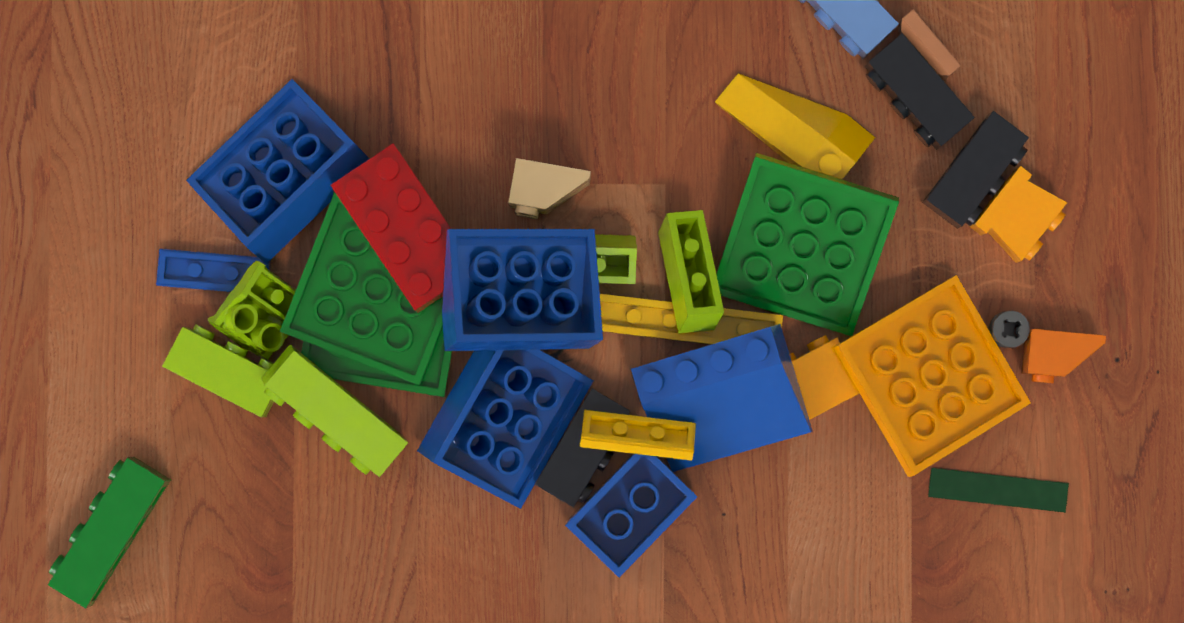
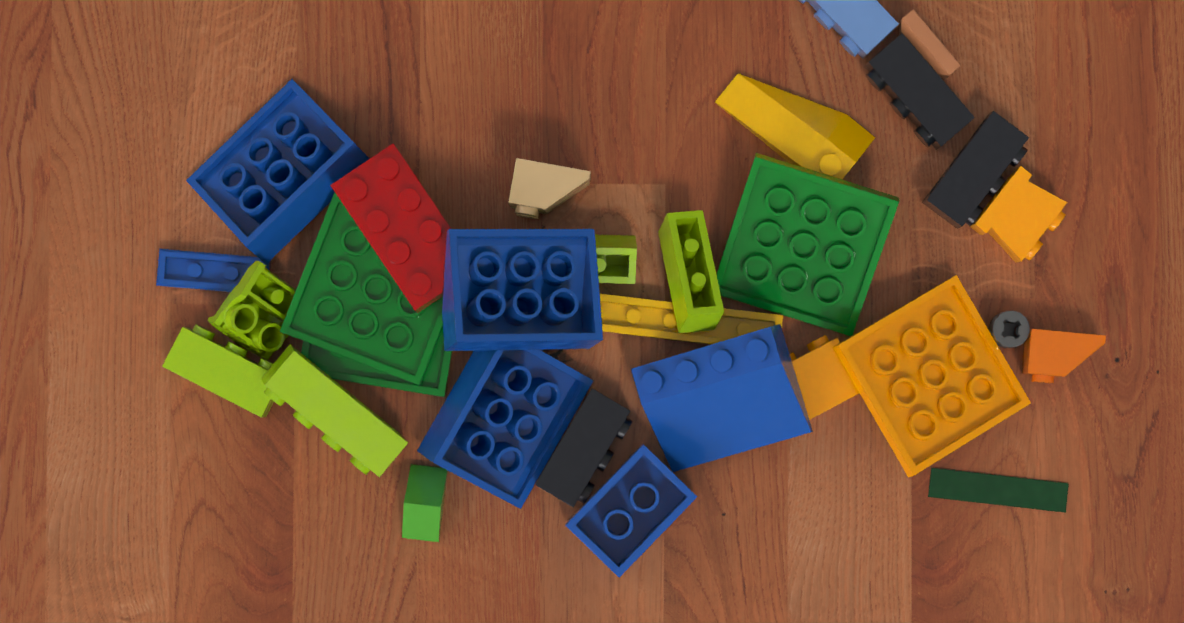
green brick [48,457,171,609] -> none
yellow tile [580,410,696,461] -> none
none -> bright green slope [402,464,448,542]

